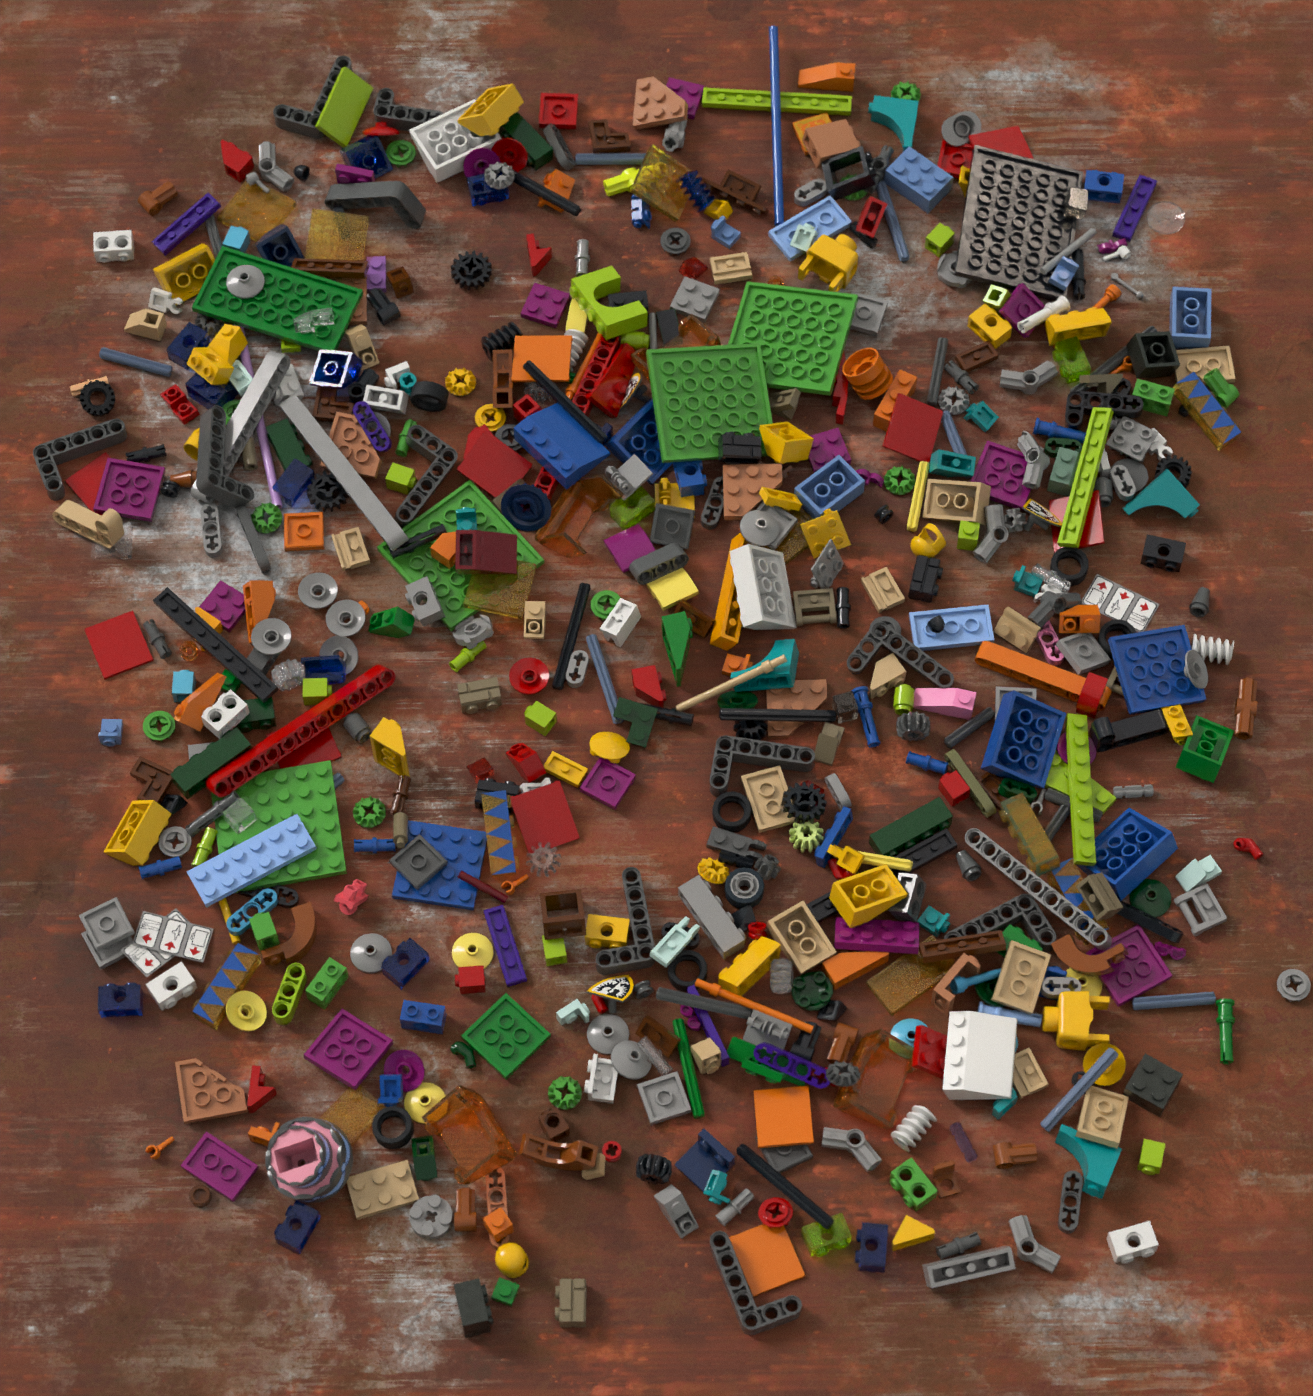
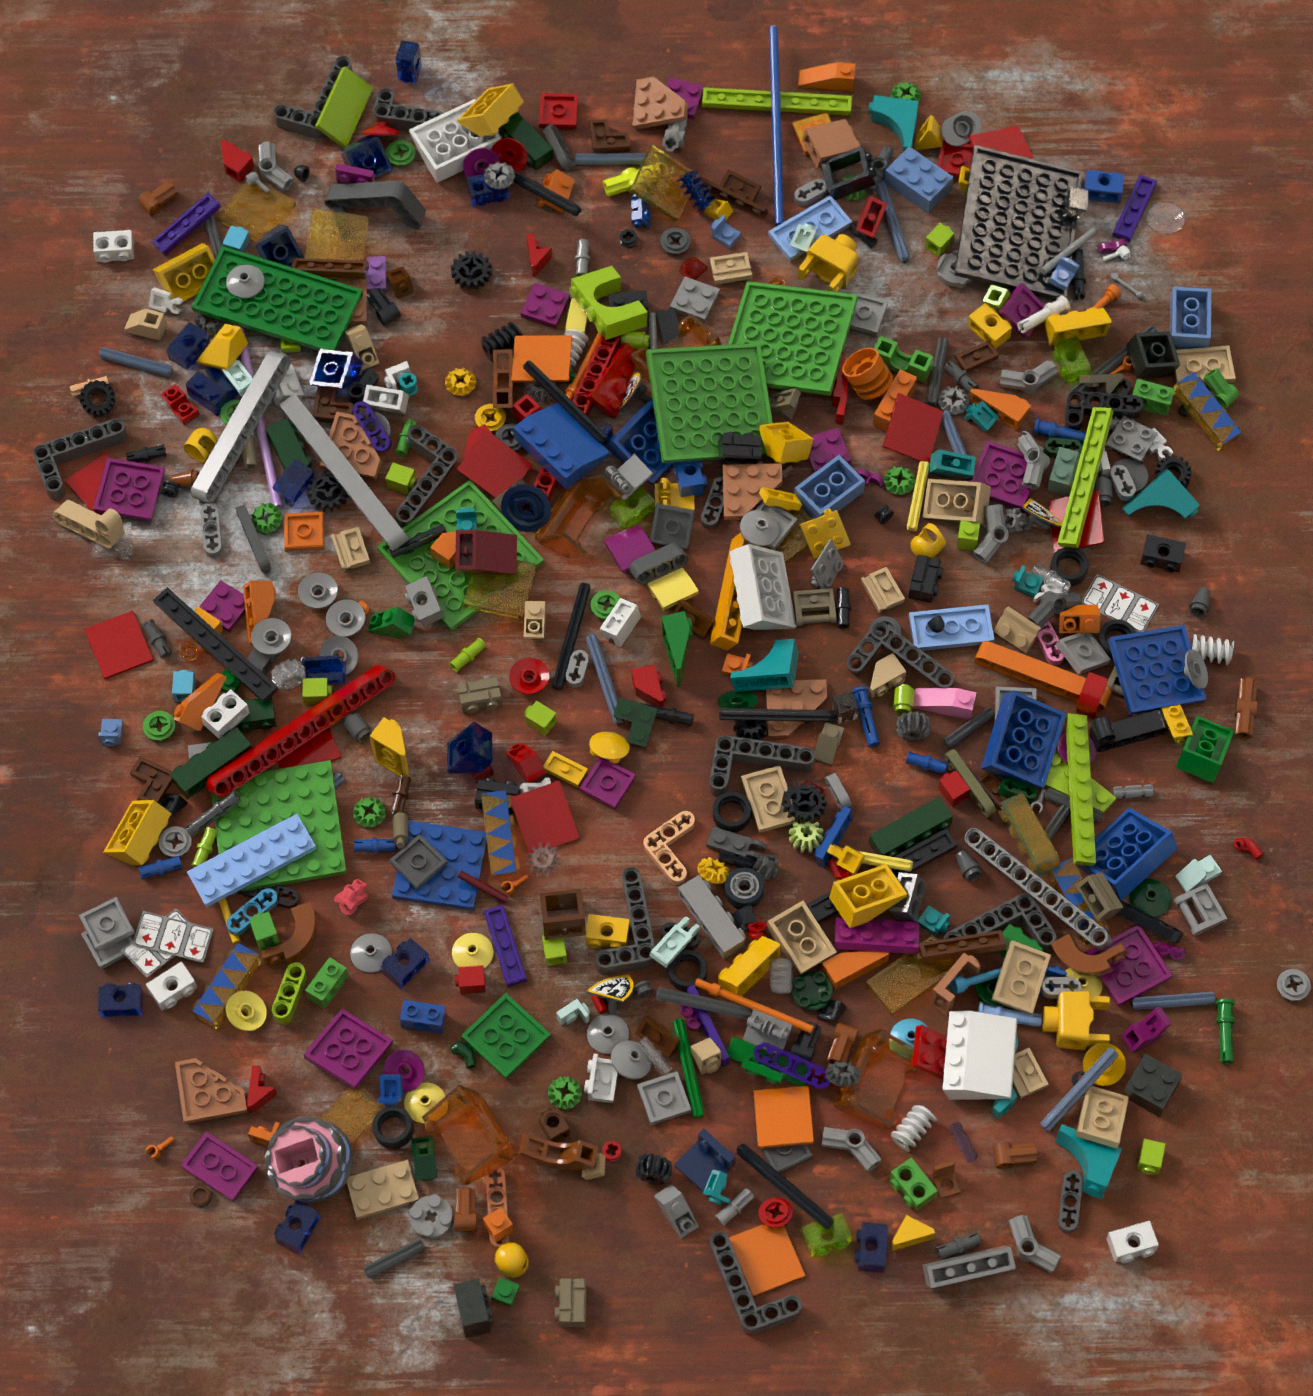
yellow brick [187,347,234,385] -> none
dark grey beam [196,405,255,508] -> none
clear panel [222,798,257,834] -> none
clear slope [293,308,334,333] -> none
black tyre [410,381,449,412] -> none
light grey plate [453,615,494,649] -> none
tan bar [675,655,787,712] -> none
none -> dark grey axle [364,1239,425,1278]
none -> clear blue brick [396,40,422,83]
none -> clear blue slope [447,722,493,774]
none -> black bush [620,229,637,248]
none -> light nougat beam [644,811,695,885]
none -> bright green arch [874,336,934,383]
none -> yellow slope [914,115,943,151]
none -> orange slope [969,388,1031,431]
none -> magenta brick [1121,1007,1172,1053]

